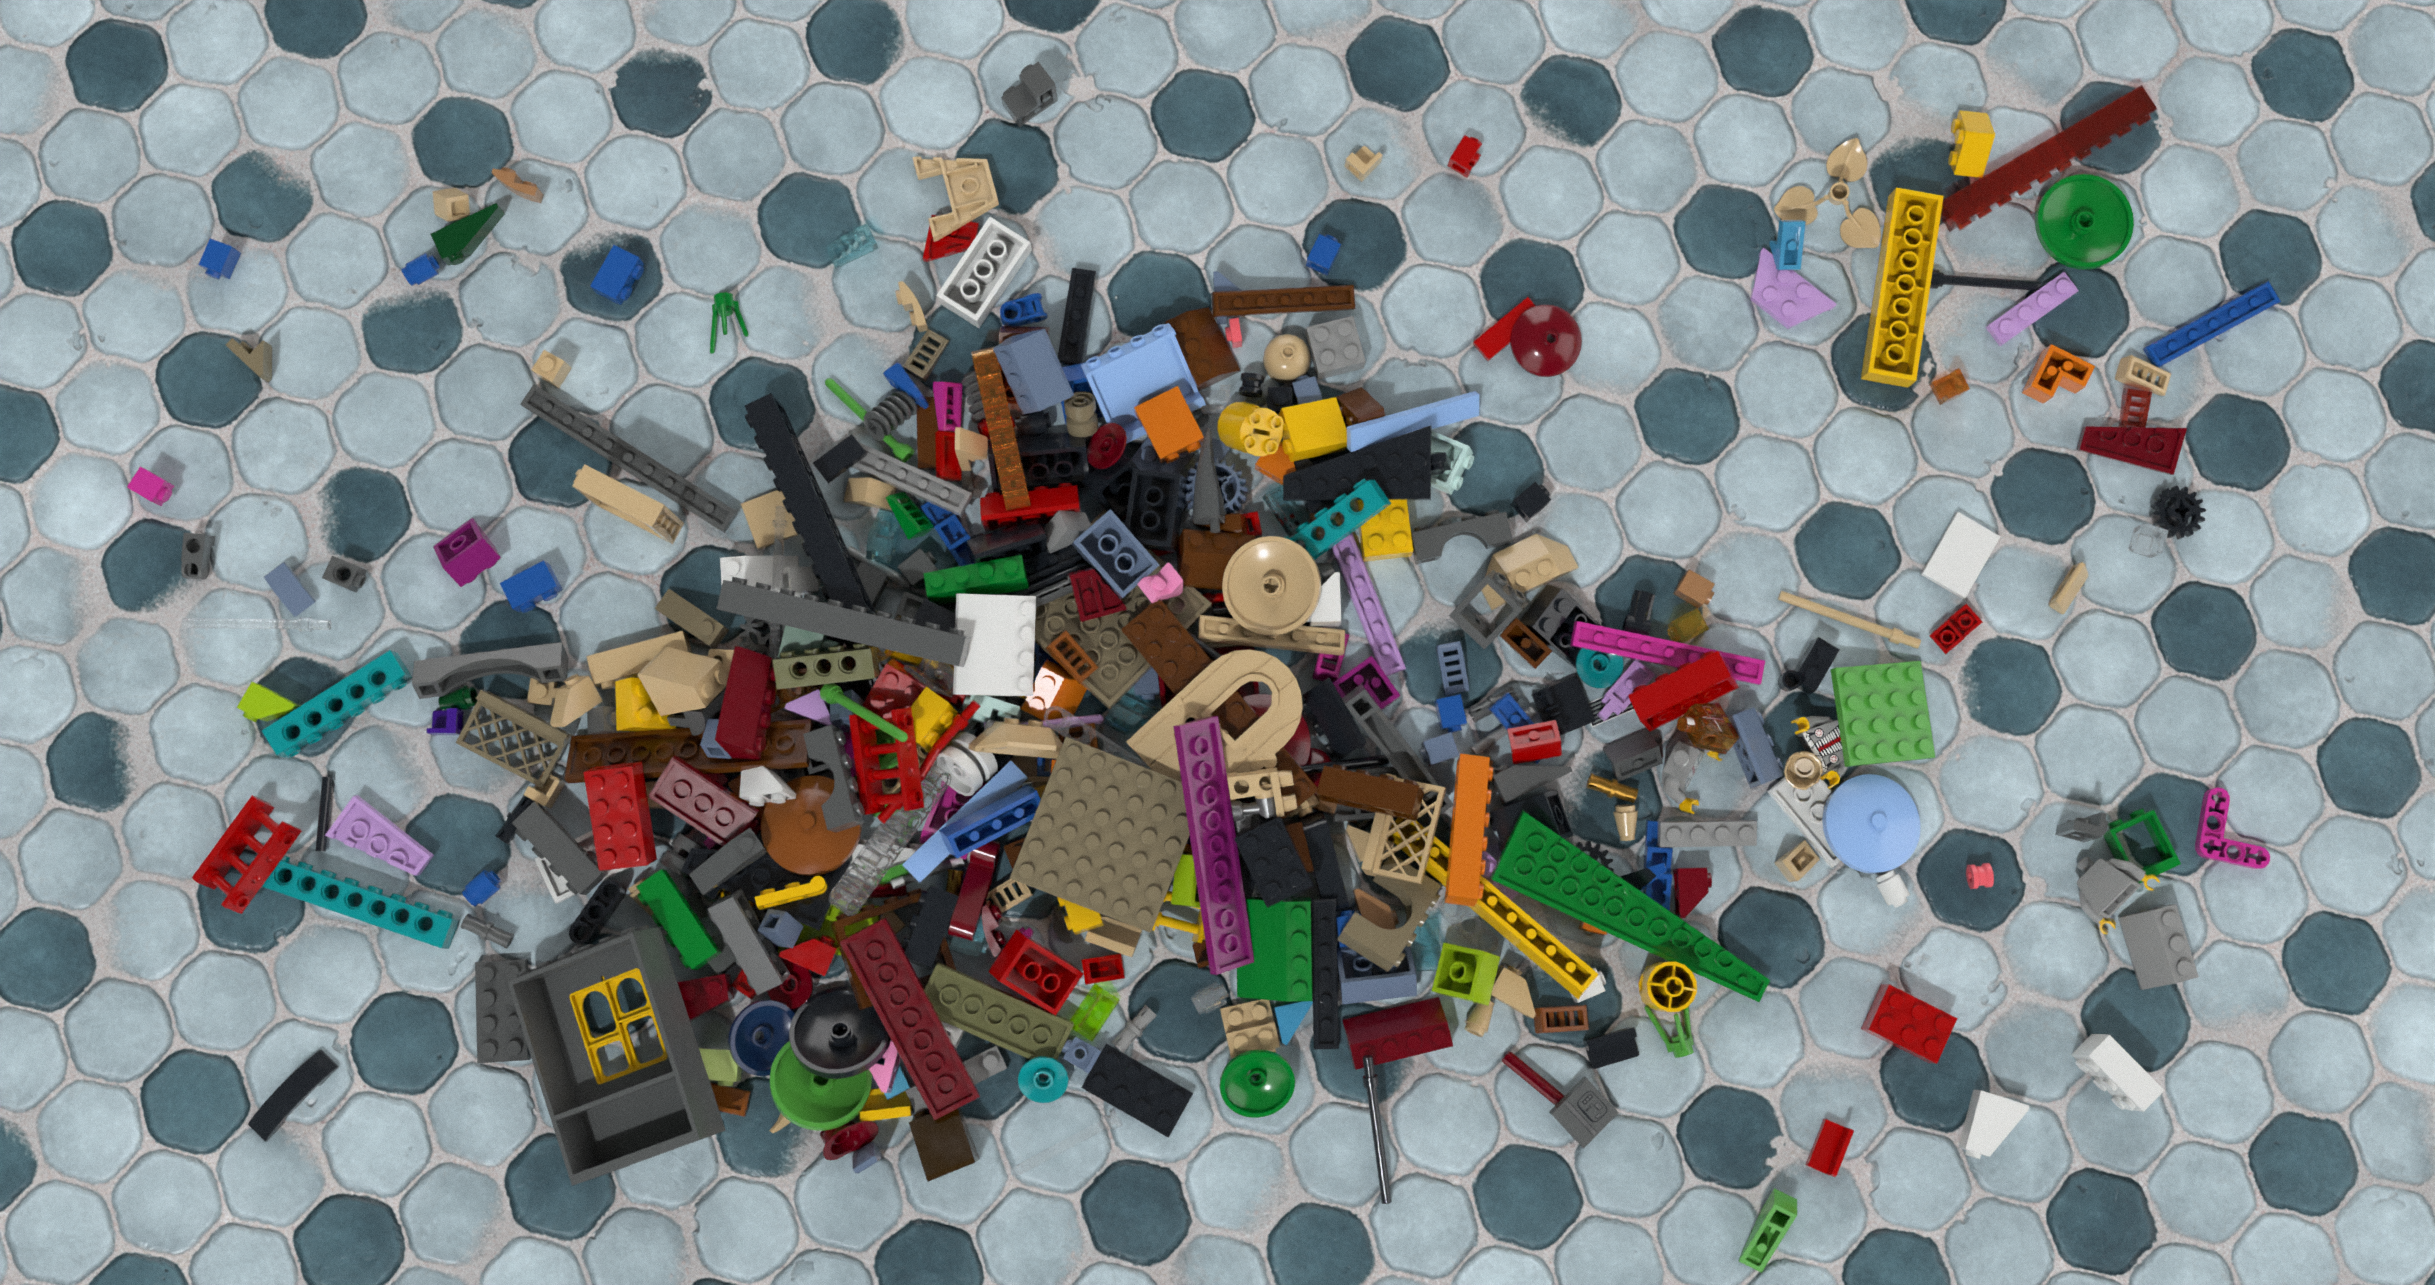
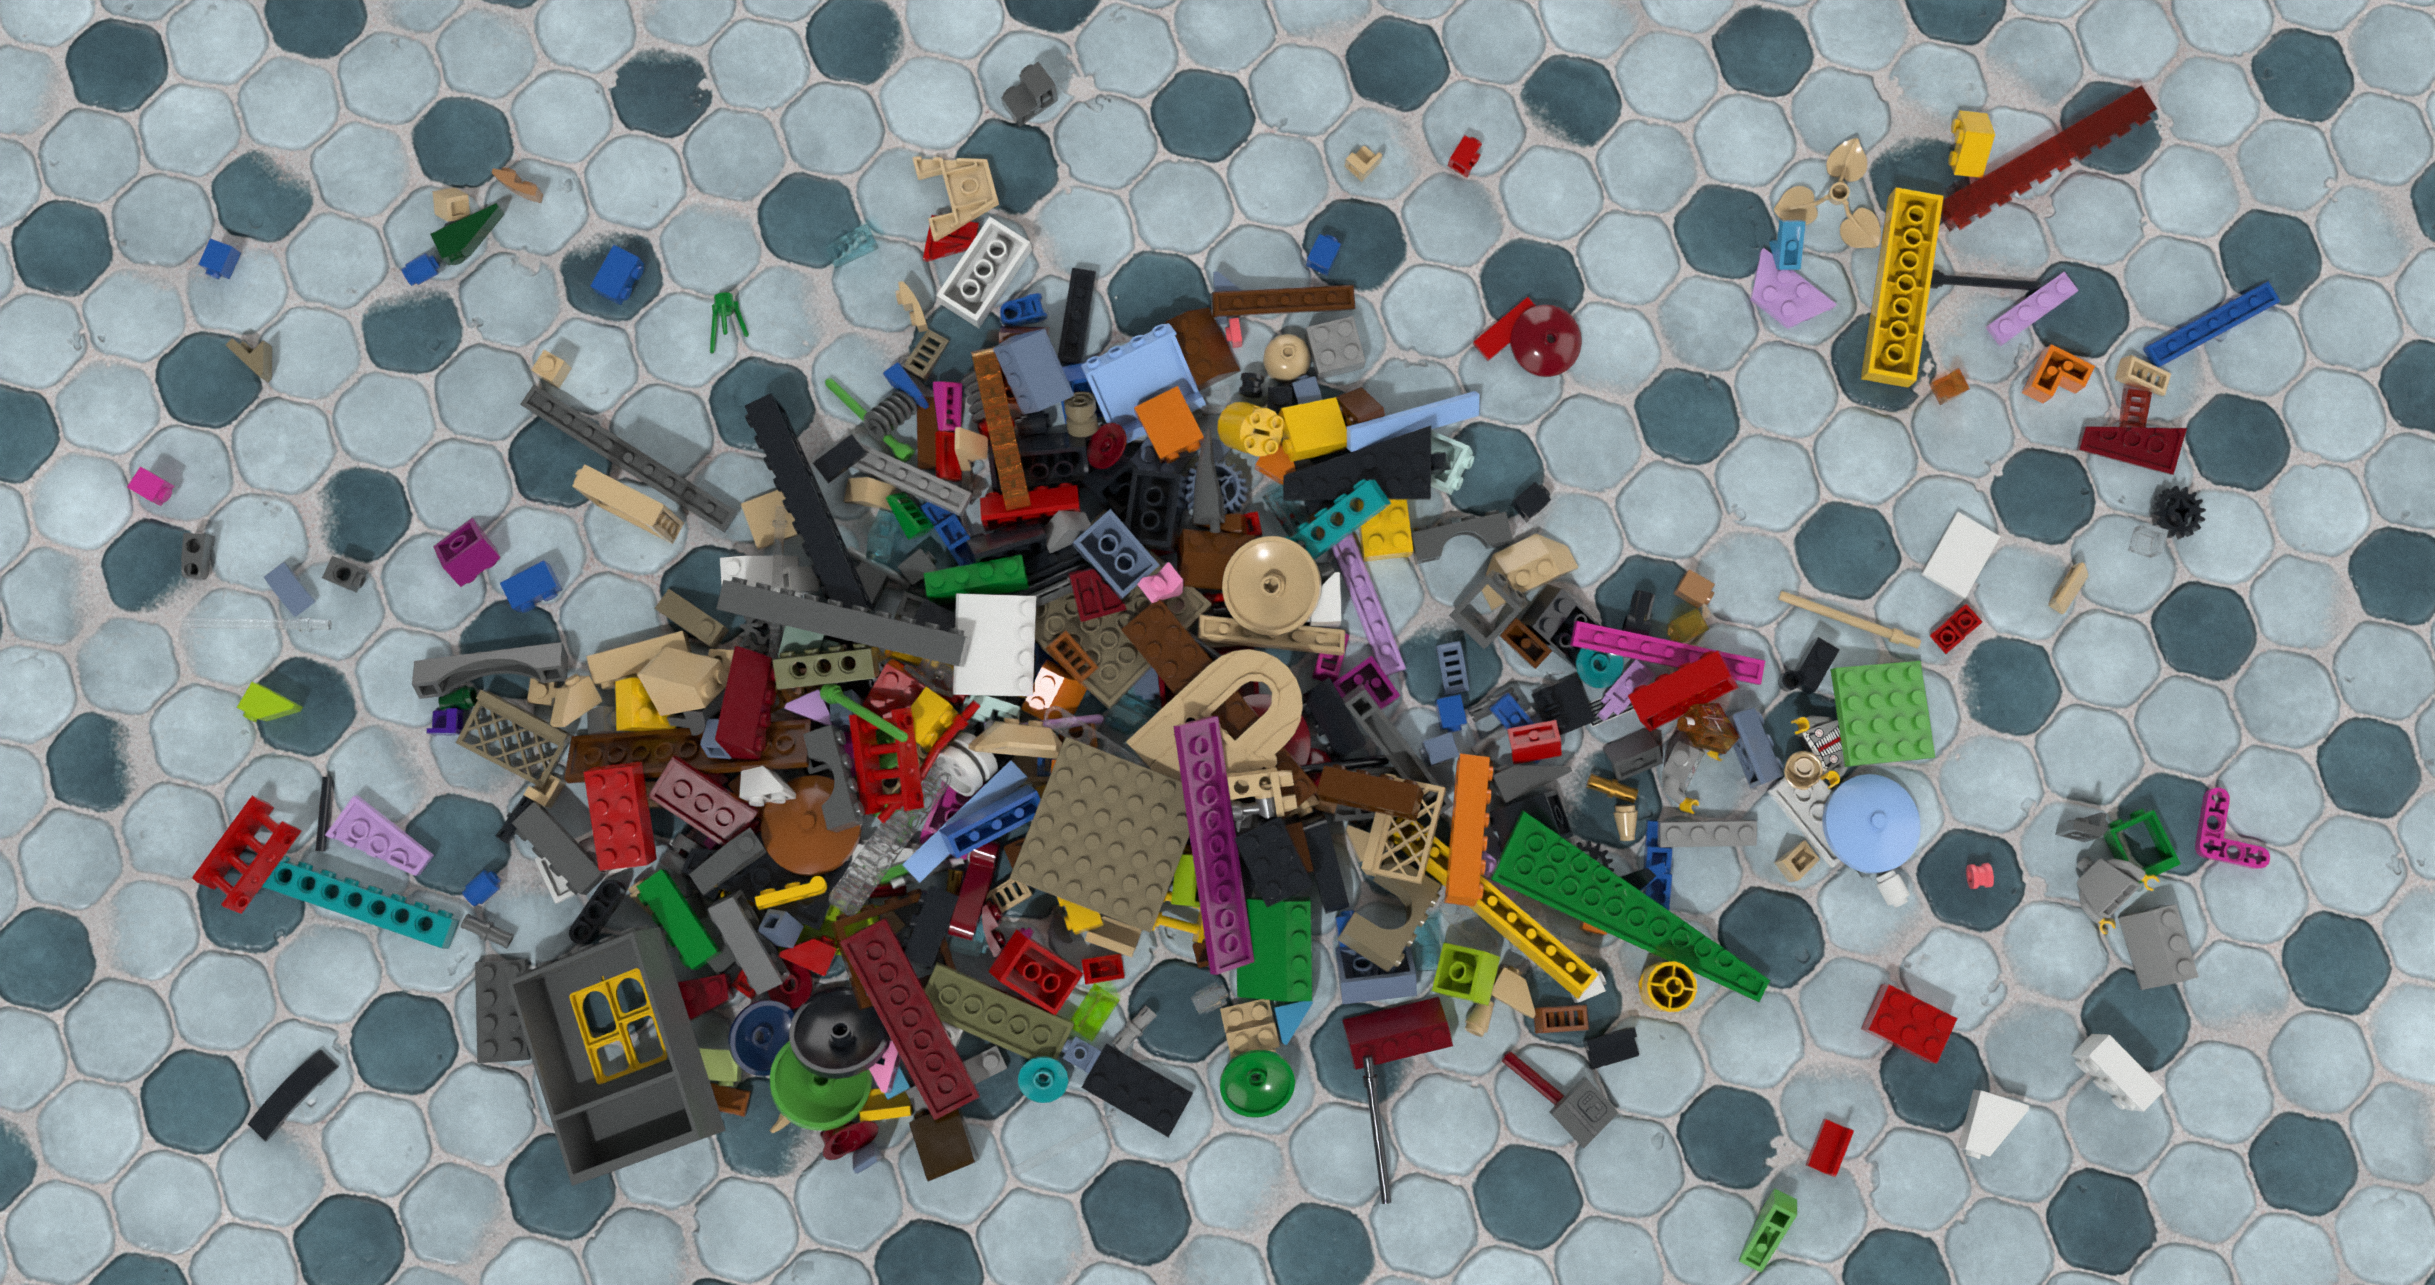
teal brick [262,650,412,758] -> none
black tile [1310,898,1339,1050] -> none
medium nougat slope [1353,889,1399,930] -> none
bright green plant [1644,1005,1694,1058] -> none
dark red slope [1673,867,1712,919] -> none
green dish [2035,174,2134,270] -> none

